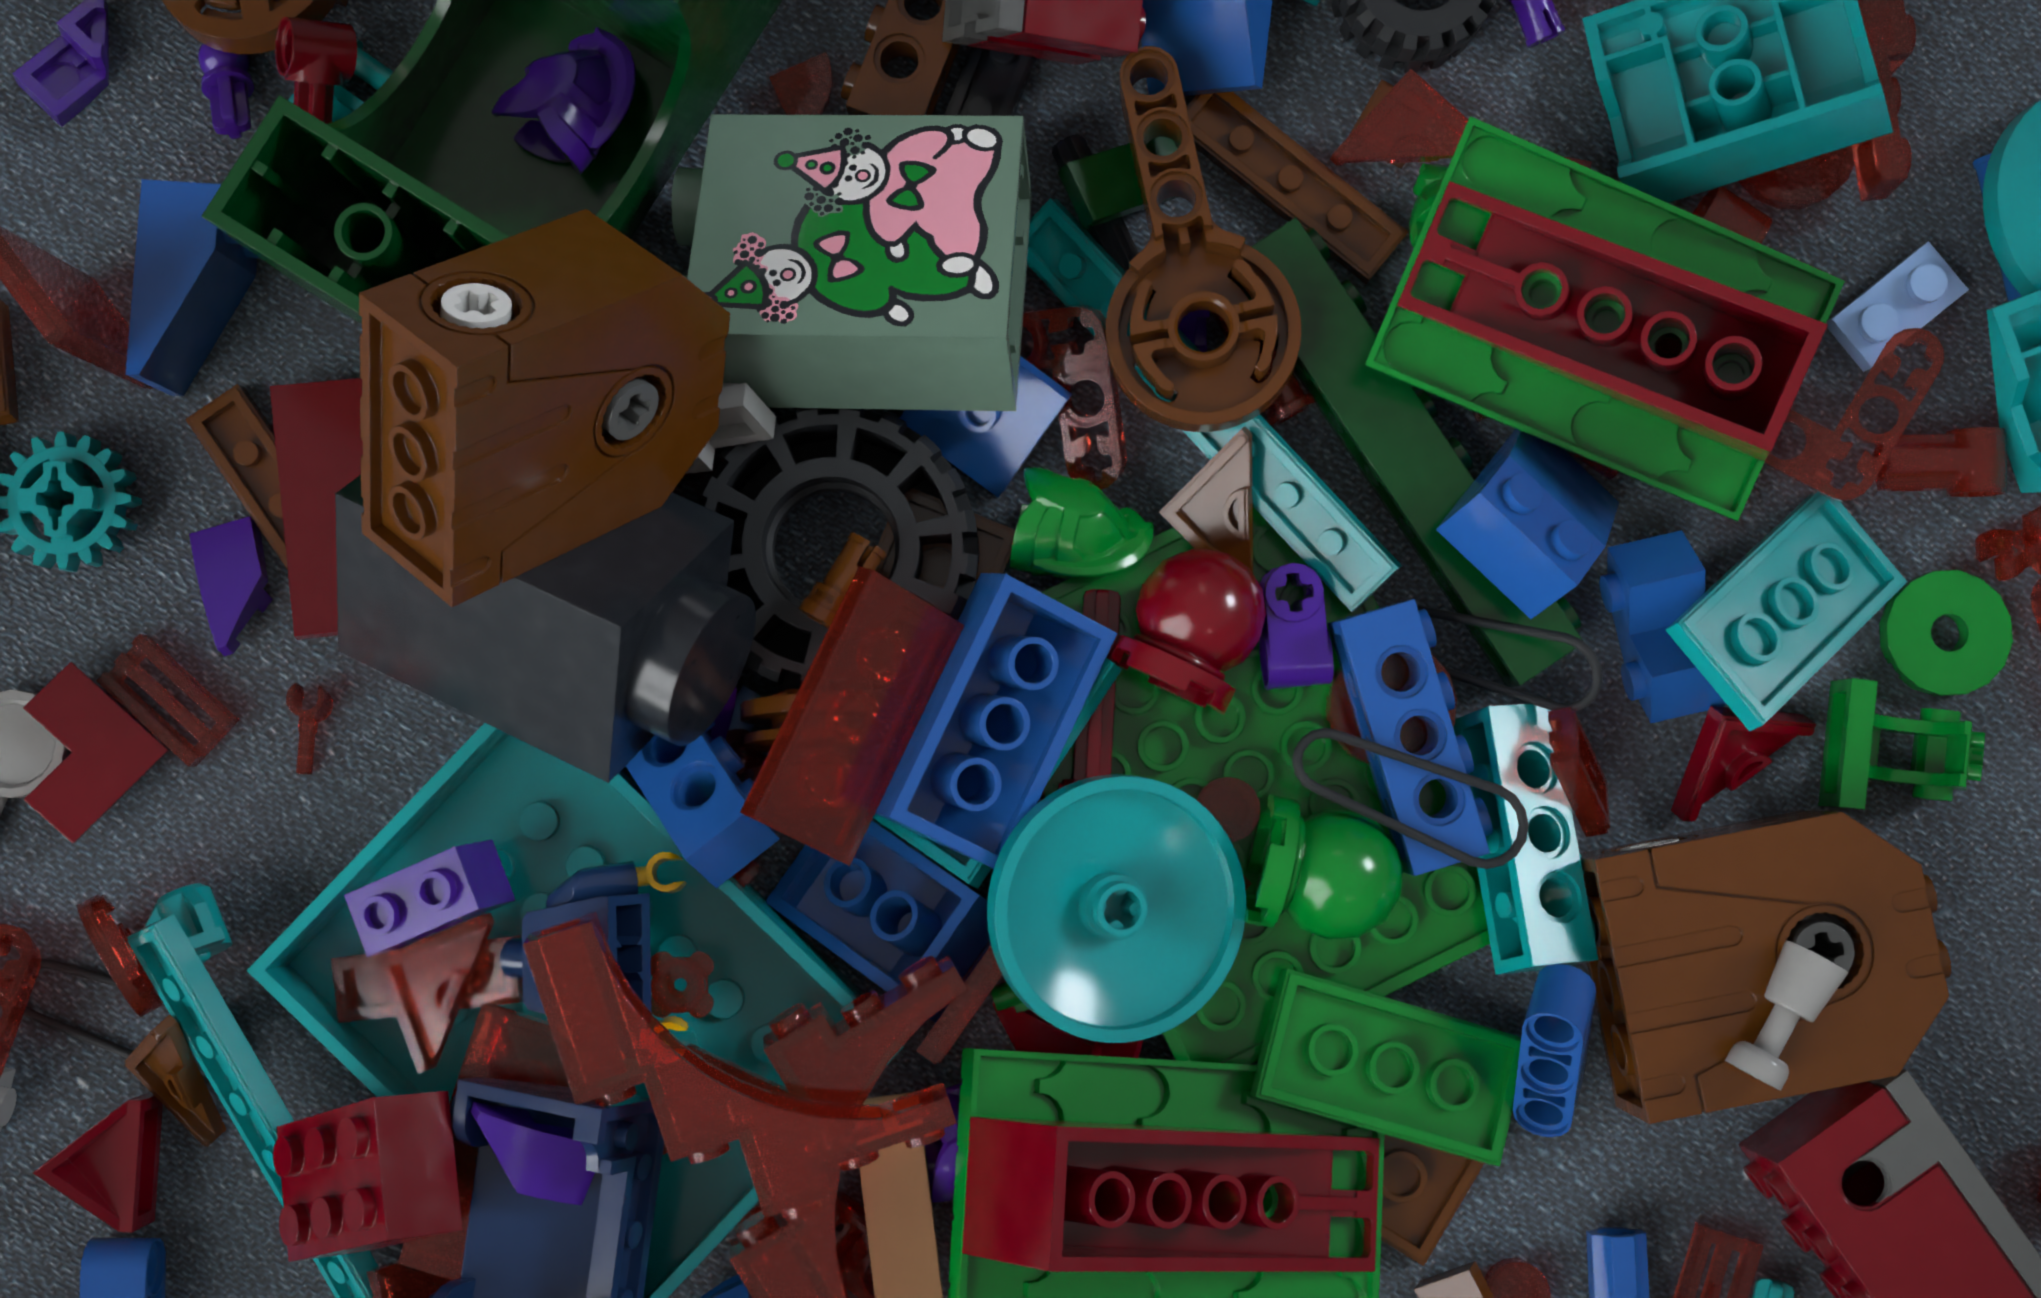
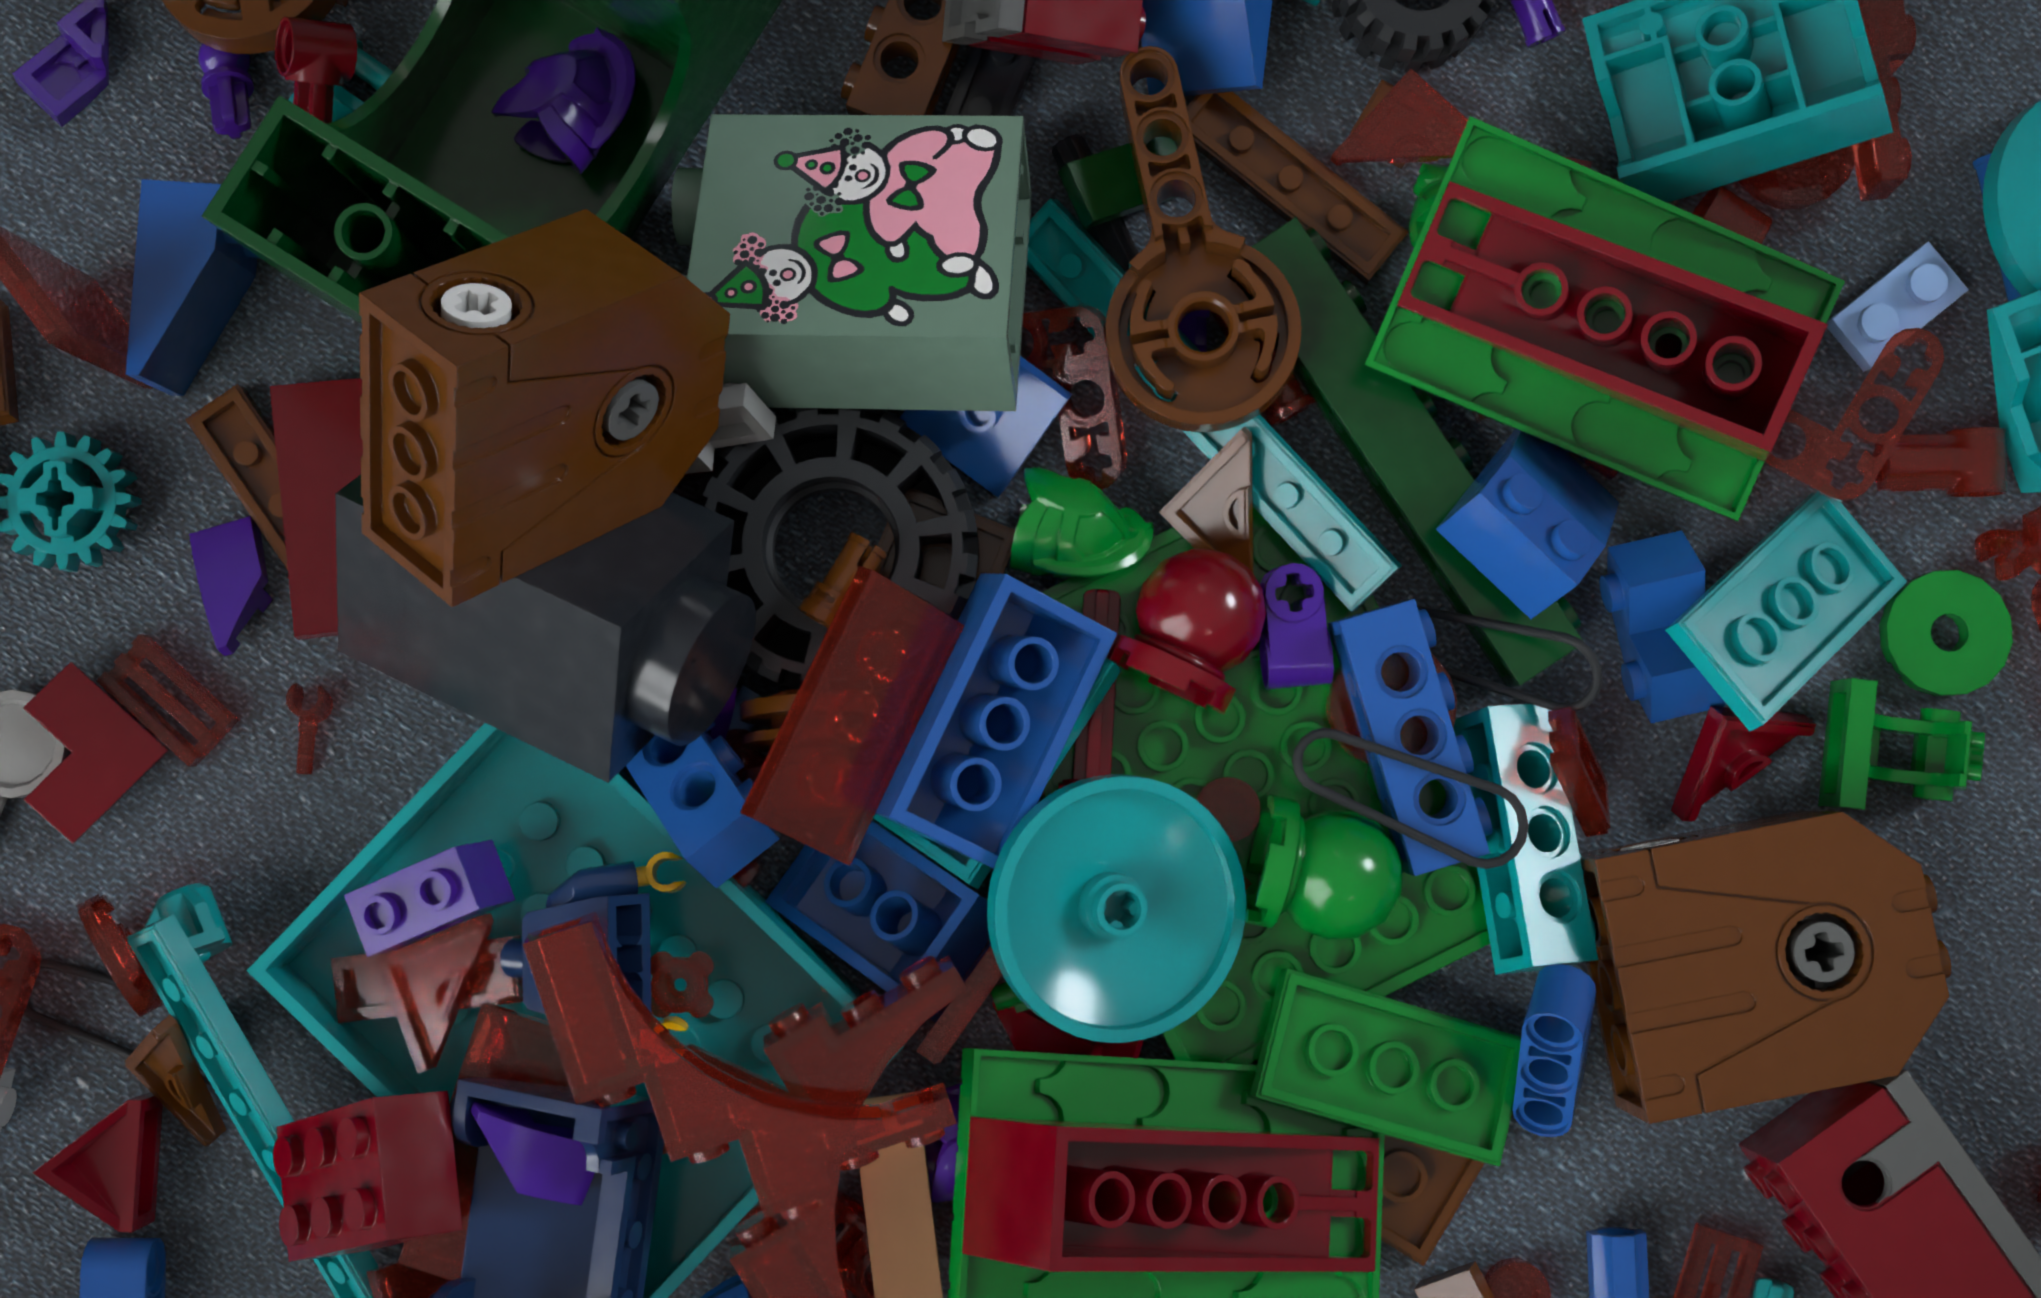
clear red tile [769,52,833,115] -> none
light grey piece [1725,940,1848,1091] -> none

